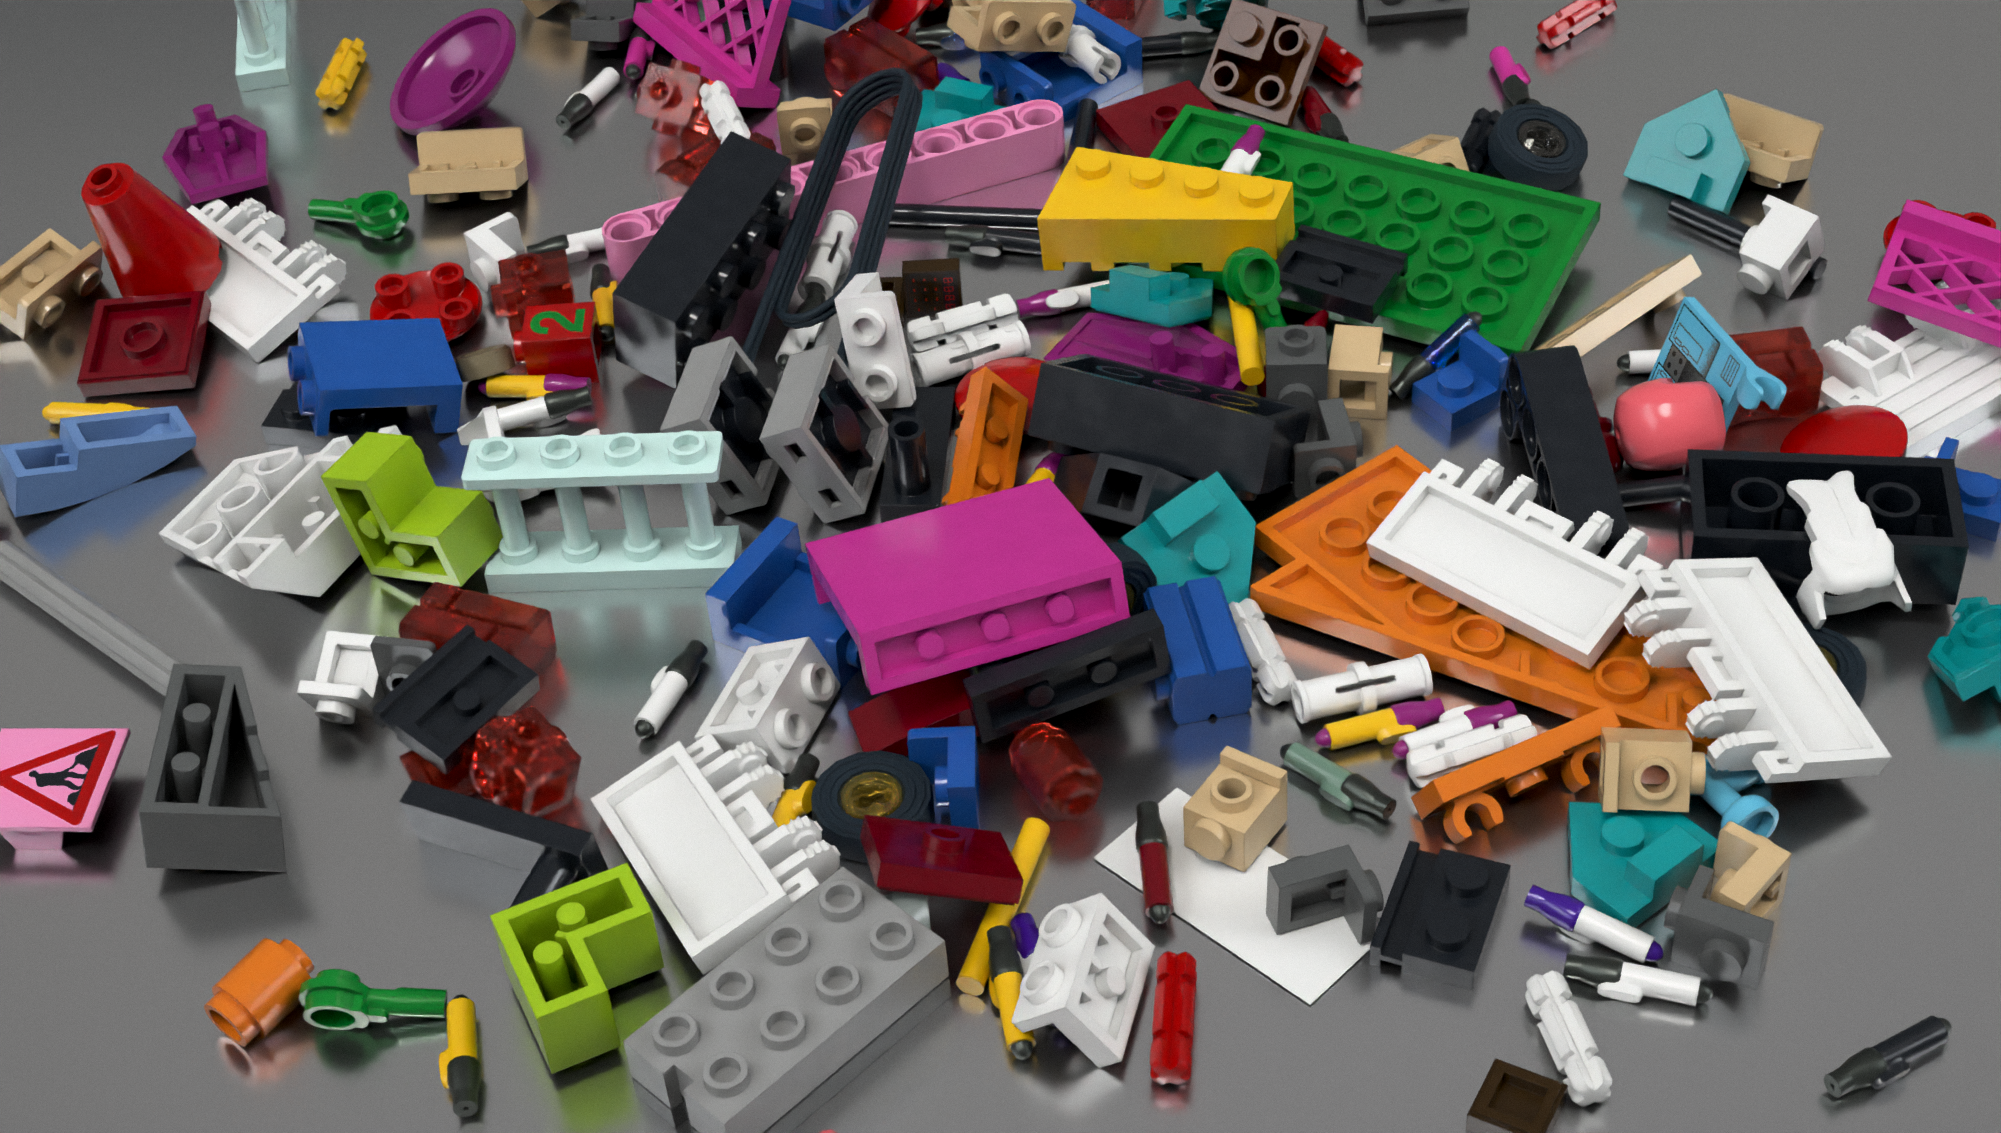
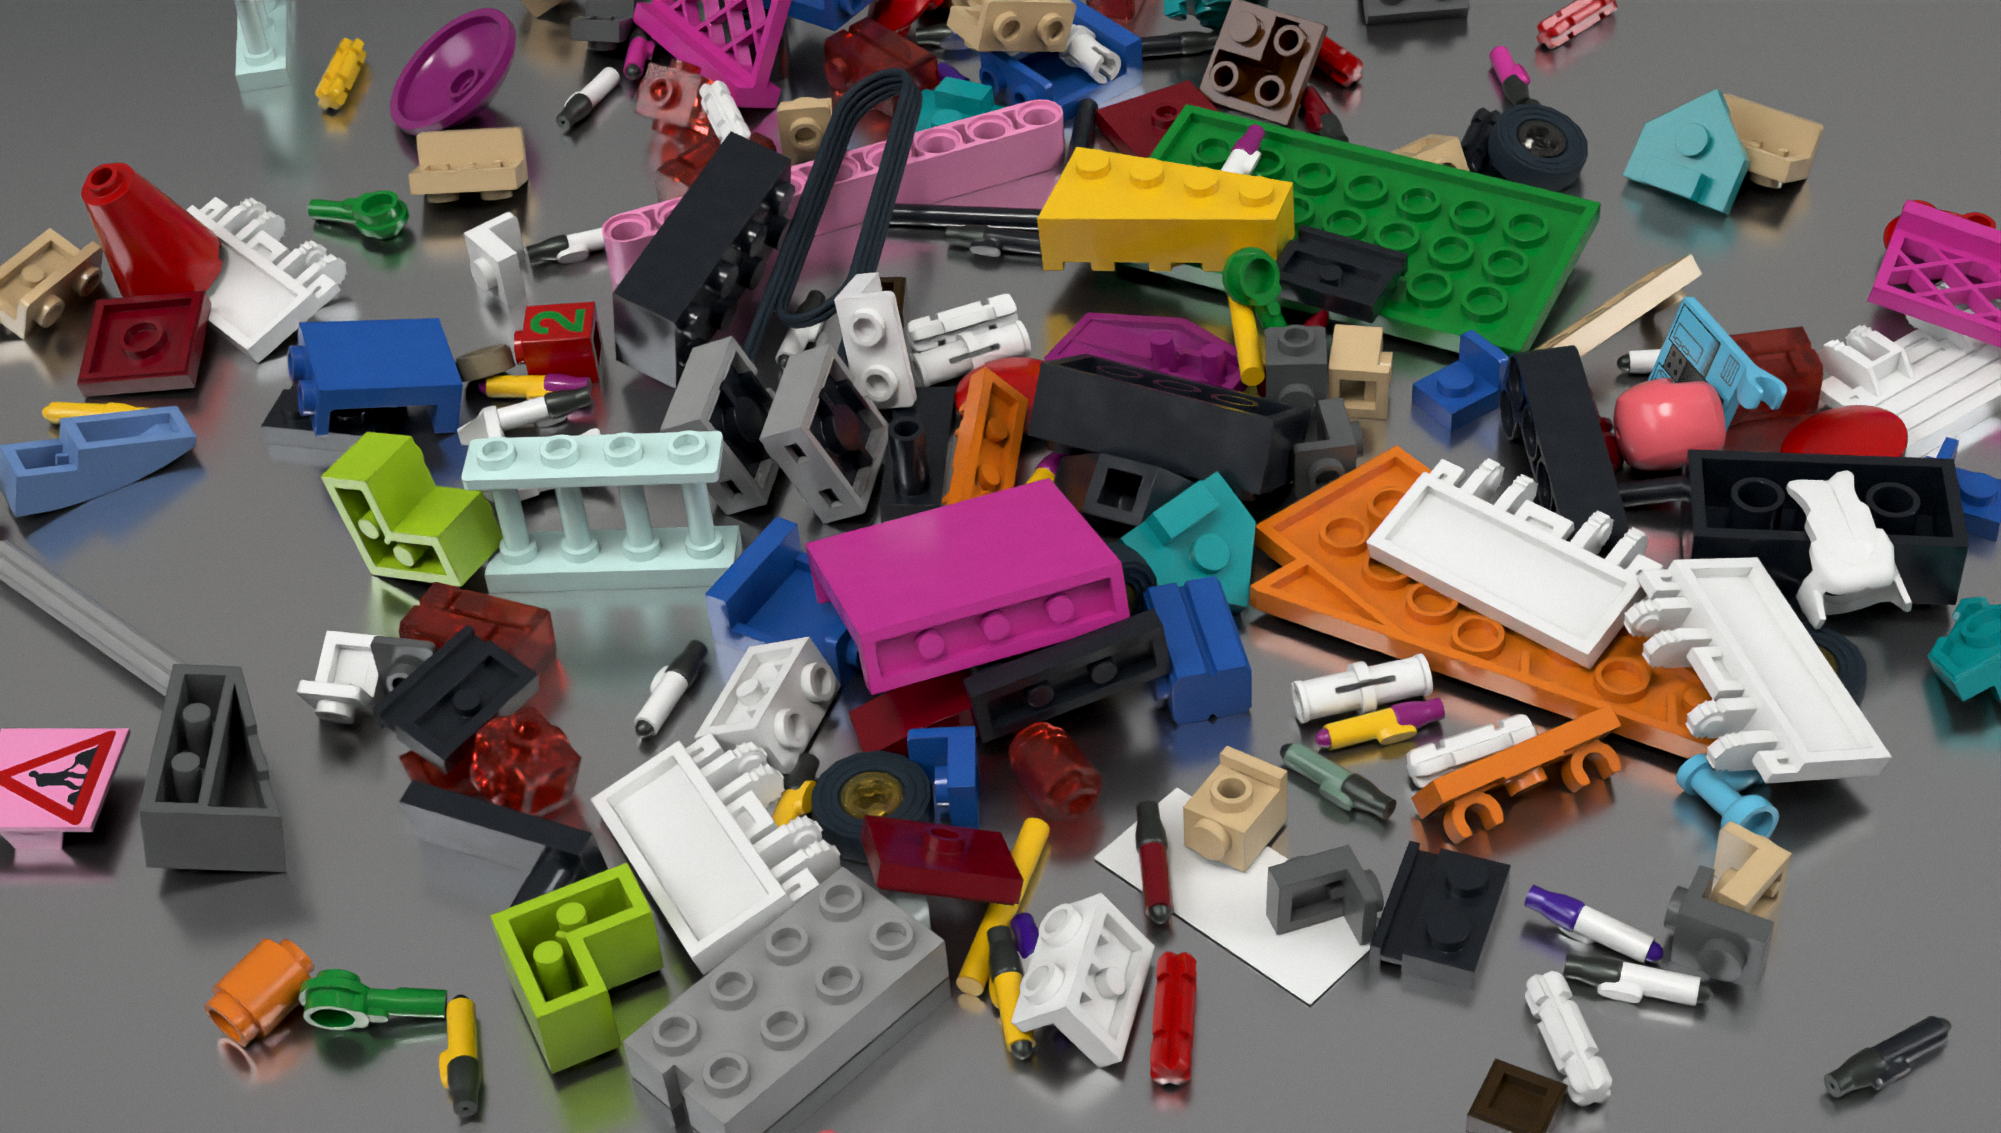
white wedge [159,425,402,597] -> none
magenta piece [162,104,268,204] -> none
red dish [370,262,483,342] -> none
clear red brick [490,249,576,339] -> none
piece [590,263,619,342] -> none
white pin [797,210,858,301] -> none
dark brown tile [902,258,963,318] -> none
piece [1015,280,1110,318] -> none
teal plate [1091,265,1214,328] -> none
white axle [1228,598,1297,706] -> none
piece [1389,311,1482,401] -> none
piece [1392,700,1517,761] -> none
teal plate [1567,802,1718,928] -> none
tan brick [1598,727,1706,813] -> none
black bar [1668,195,1827,280] -> none
white brick [1737,194,1826,300] -> none

